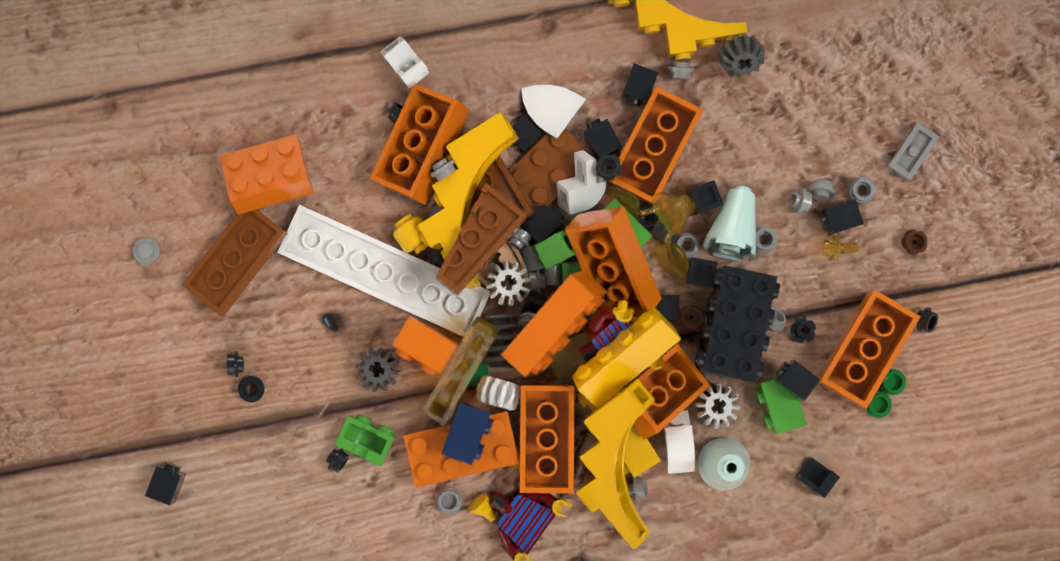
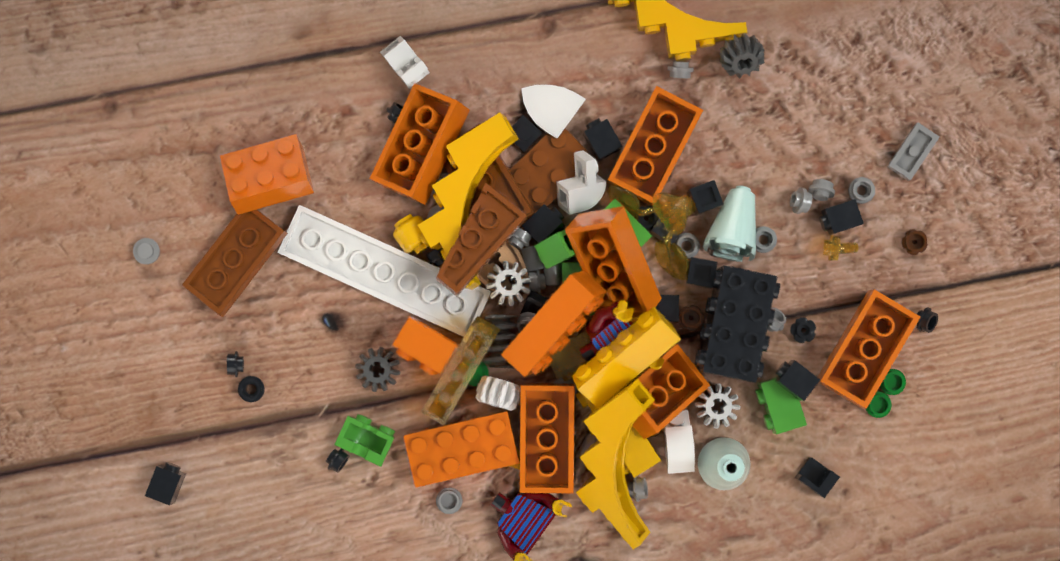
light grey plate [431,158,456,181] -> none
dark blue brick [441,401,494,465] -> none
yellow rock [468,493,497,522] -> none
pearl dark grey plate [596,155,622,181] -> none
black brick [621,63,659,107] -> none

